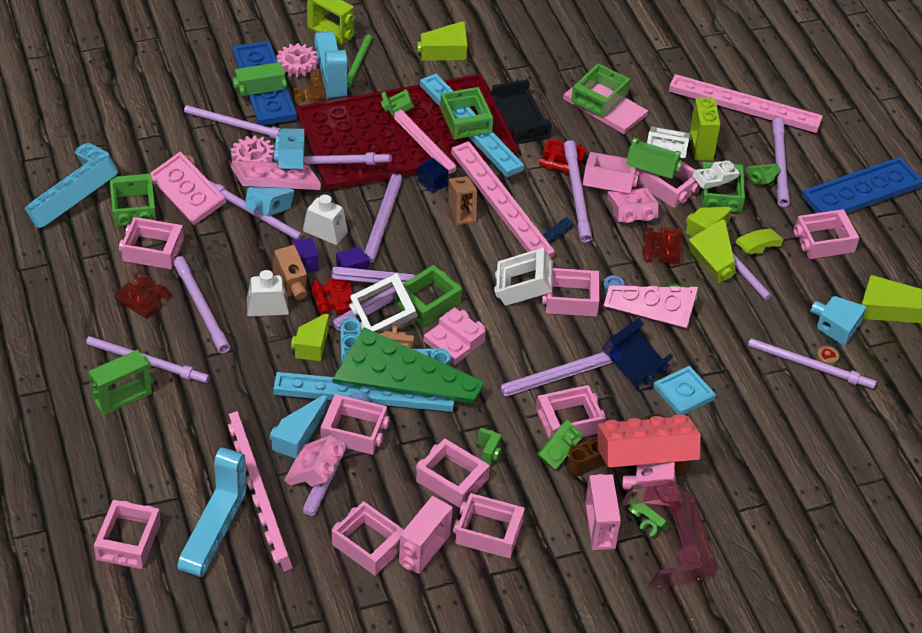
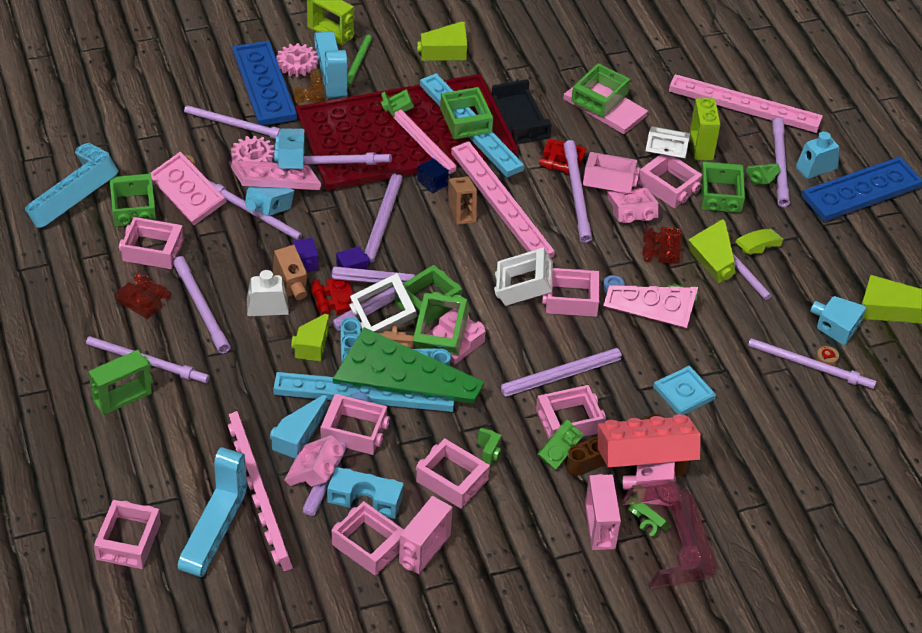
bright green brick [232,62,287,96] -> none
white torso [303,195,348,245] -> none
bright pink window [453,493,525,559] -> none
dark blue axle [542,217,573,244] -> none
clear blue panel [602,318,674,388] -> none
bright green brick [626,137,682,179] -> none
lime slope [686,207,732,237] -> none
white slope [692,161,740,189] -> none
bright pink window [794,209,859,259] -> none
none -> medium azure arch [327,467,404,519]
none -> bright green window [413,292,470,356]
none -> medium azure torso [796,132,840,179]

